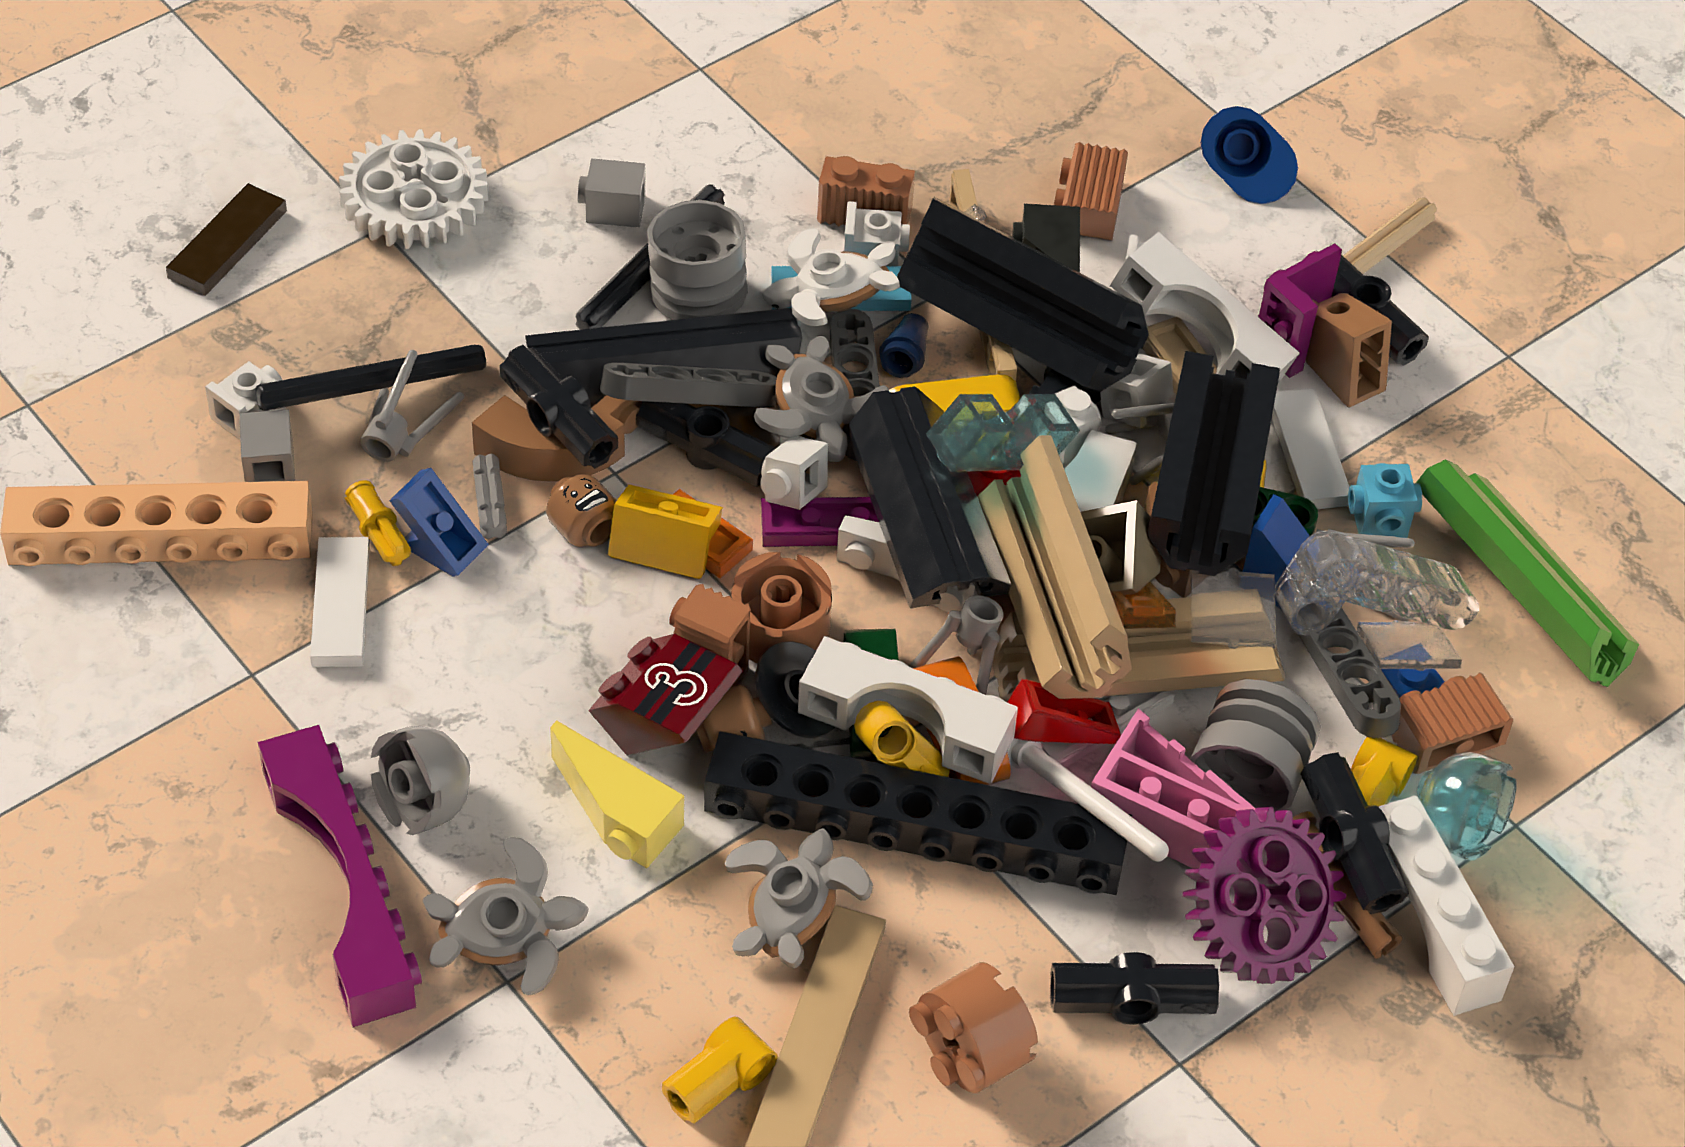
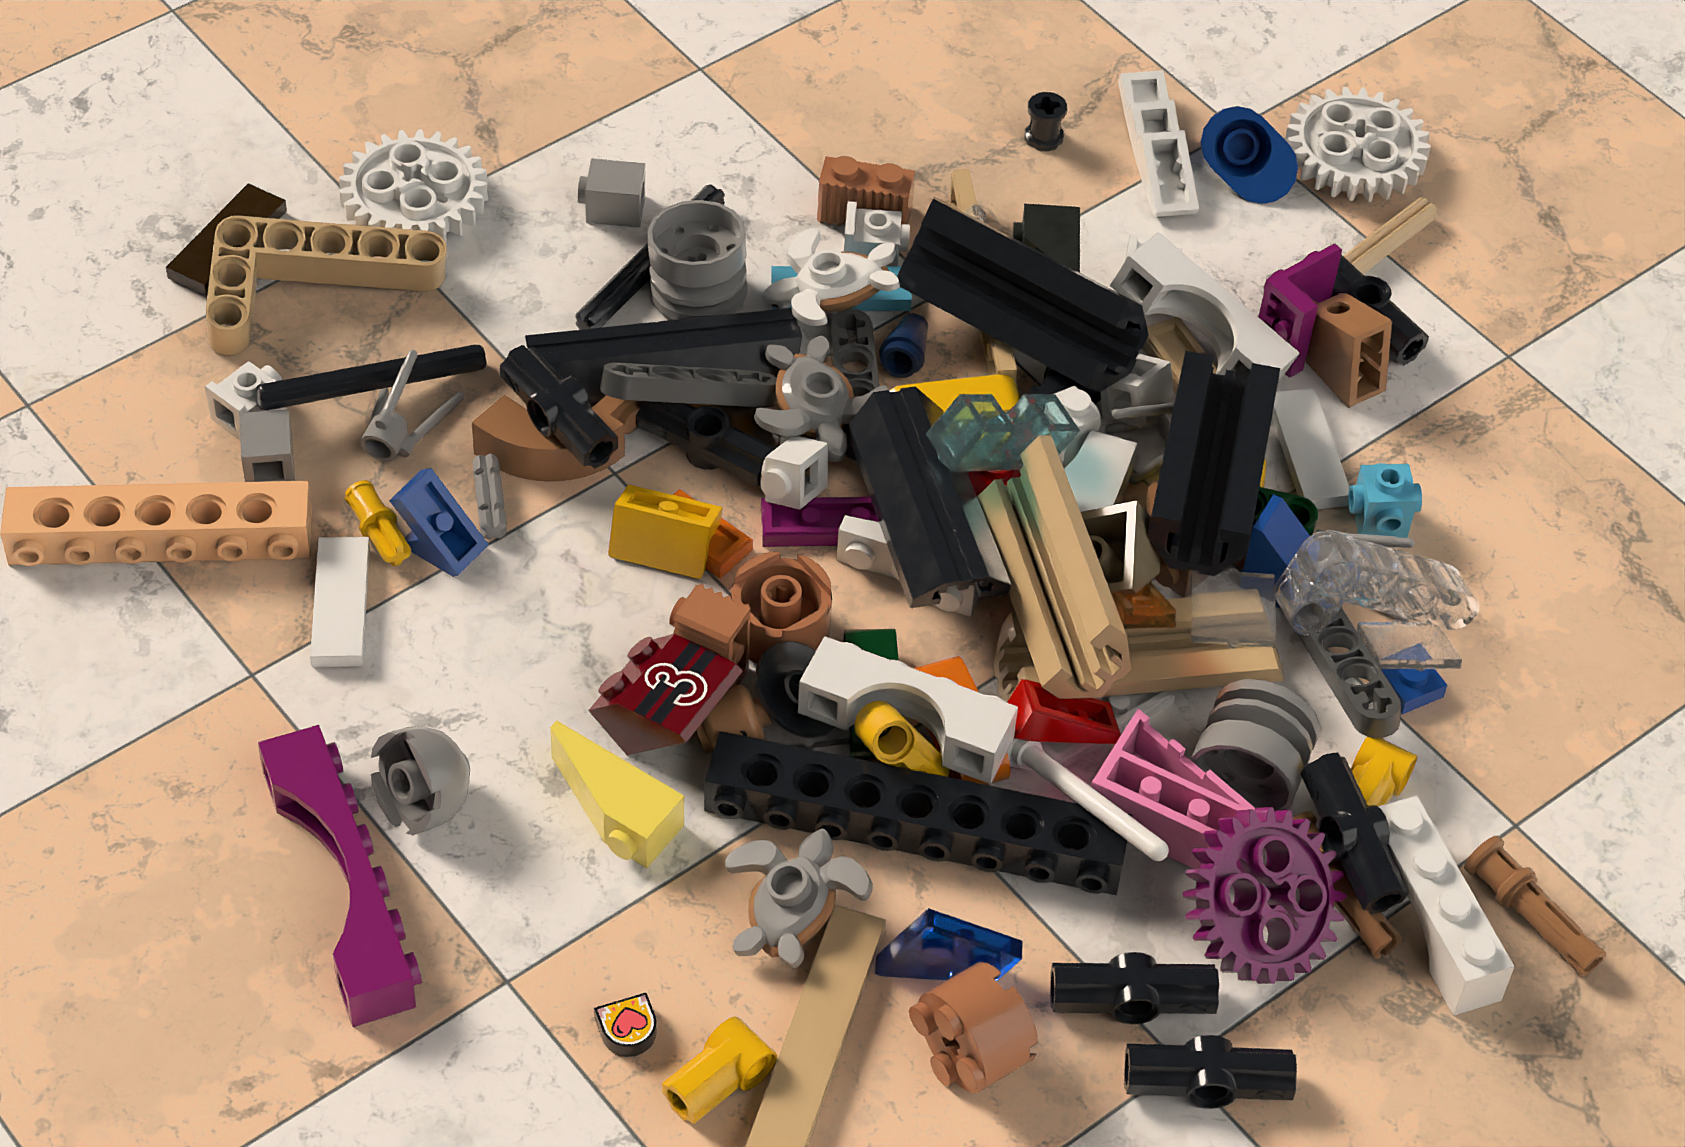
light grey animal [423,837,589,995] -> none
medium nougat head [546,474,617,547] -> none
light grey plant [909,595,1003,695] -> none
nougat brick [1054,142,1128,240] -> none
nougat brick [1392,672,1514,774] -> none
bright green piece [1416,459,1639,687] -> none
clear light blue cylinder [1417,752,1517,861] -> none
none -> tan beam [206,216,447,356]
none -> tile [594,992,657,1057]
none -> clear blue wing [875,908,1023,981]
none -> black bush [1024,92,1067,151]
none -> white slope [1118,70,1199,217]
none -> black piece [1124,1035,1297,1109]
none -> white gear [1285,87,1431,202]
none -> medium nougat pin [1464,835,1606,977]

